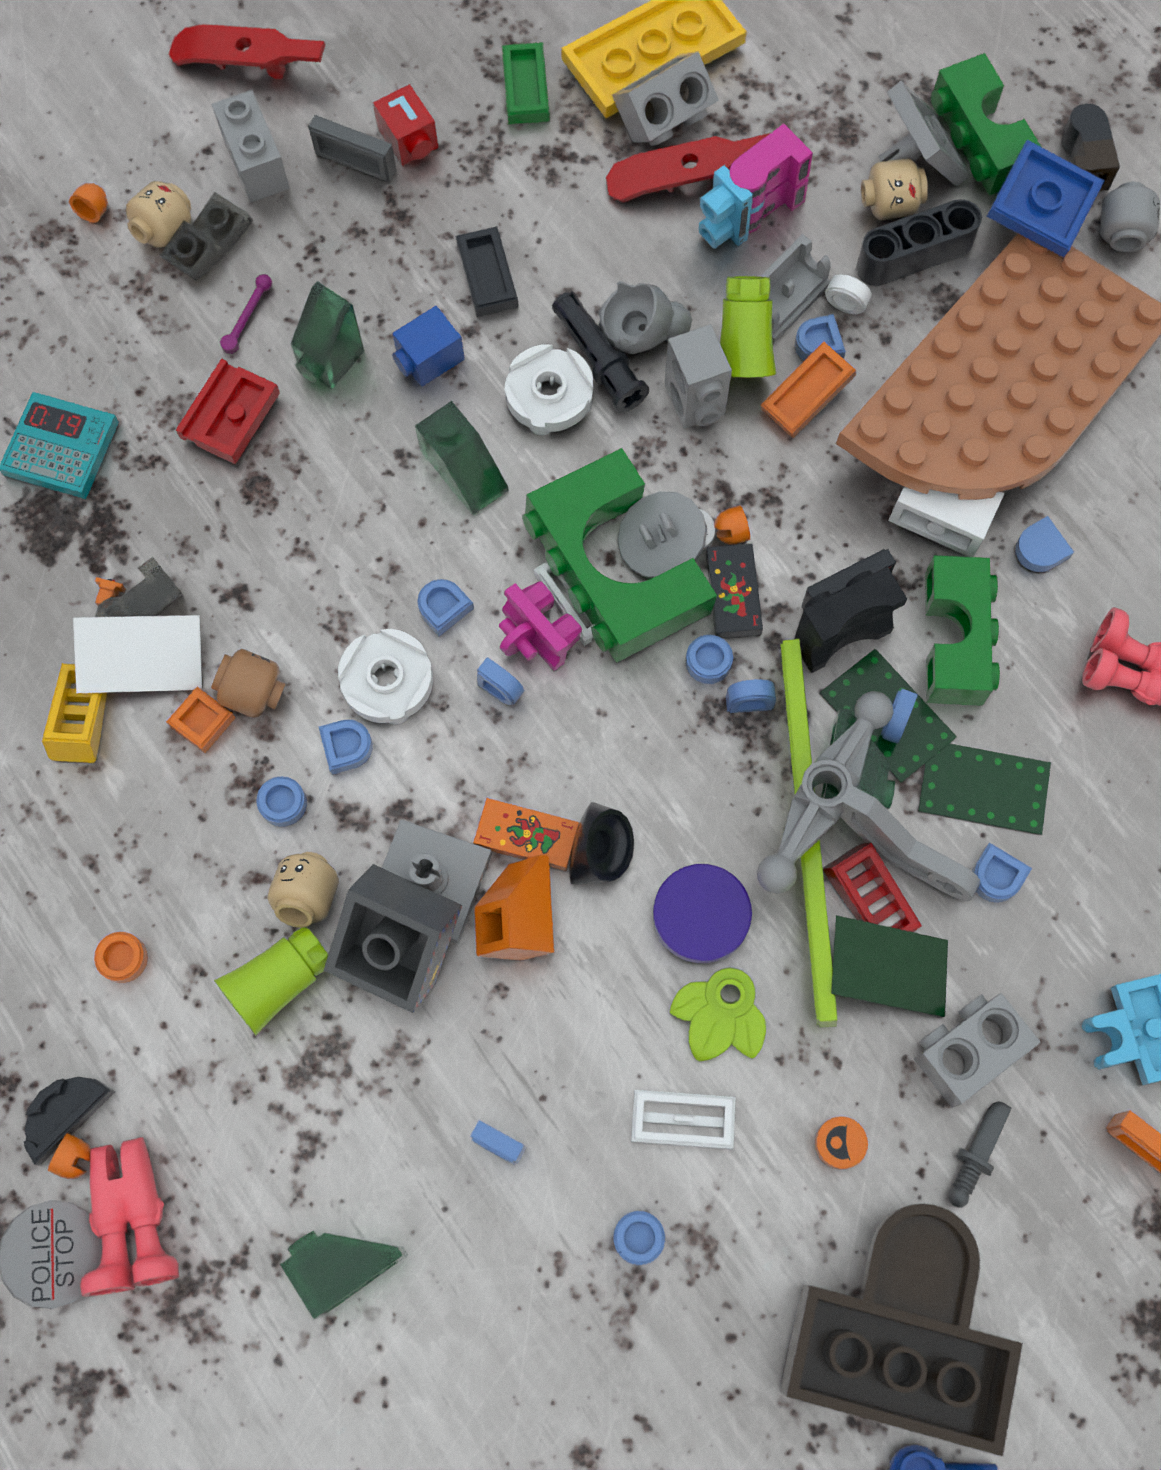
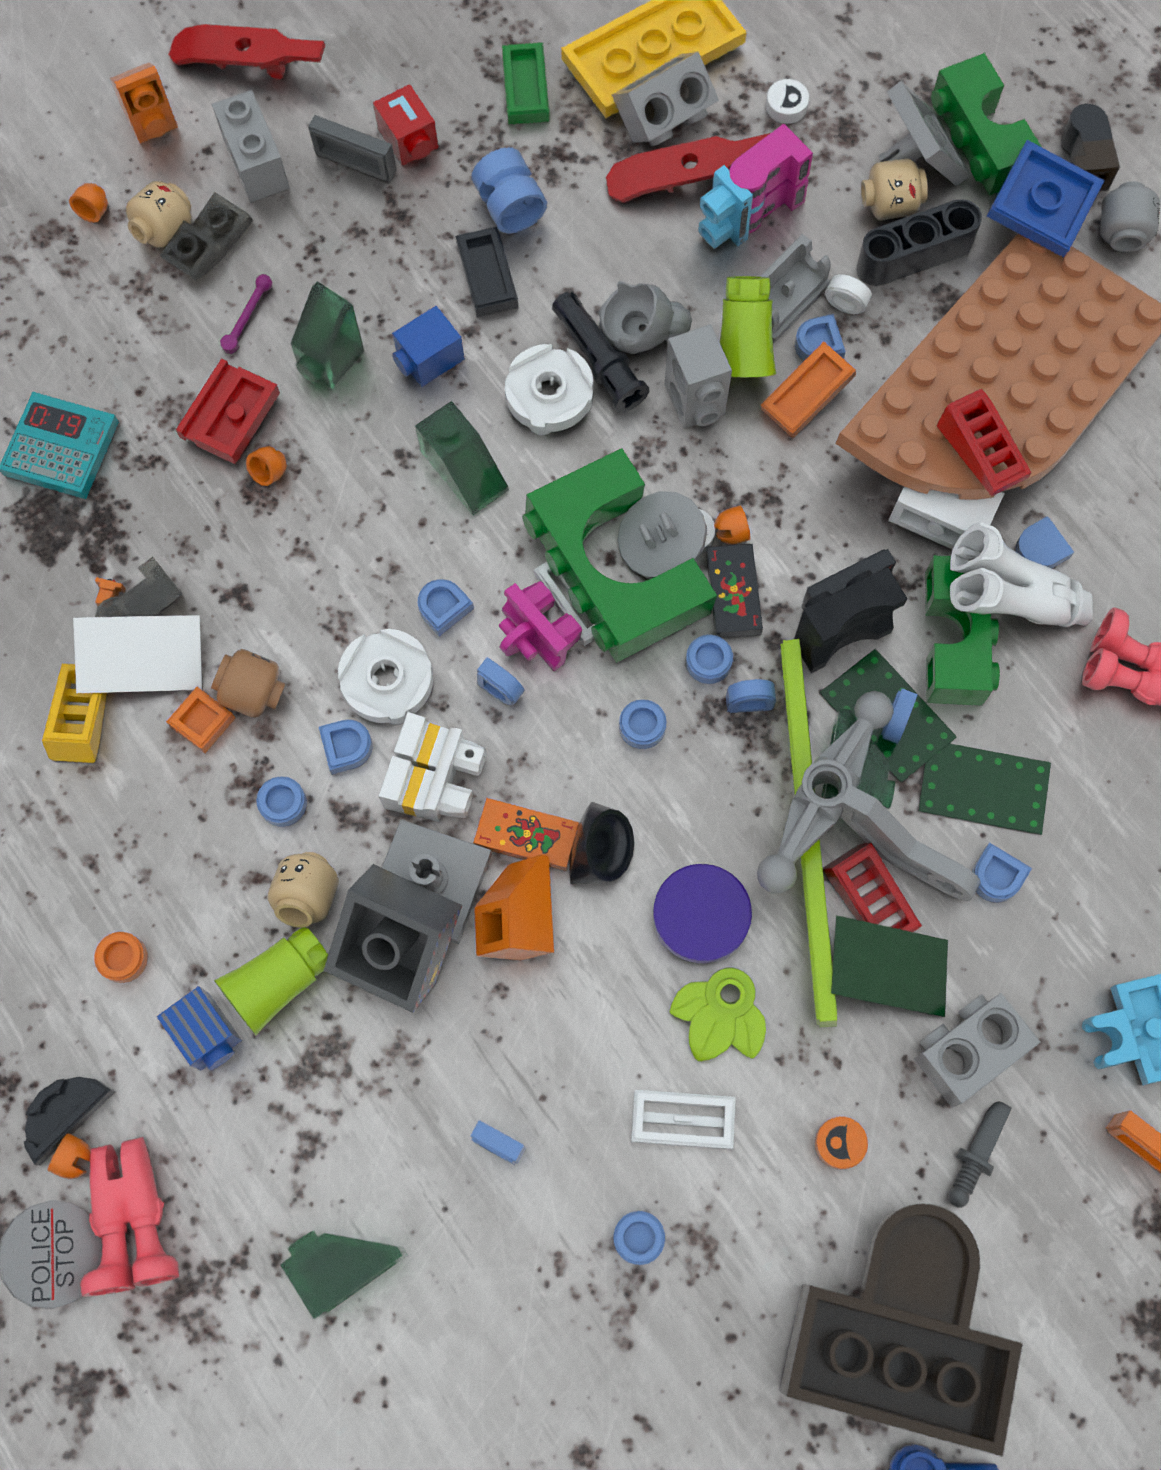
none -> orange slope [110,62,178,143]
none -> blue brick [156,986,242,1071]
none -> orange hinge [246,446,287,486]
none -> white hips [379,712,487,822]
none -> medium blue wheel [472,147,547,234]
none -> medium blue tile [619,699,667,749]
none -> white tile [766,79,809,124]
none -> red slope [937,389,1031,496]
none -> white piece [950,522,1093,627]

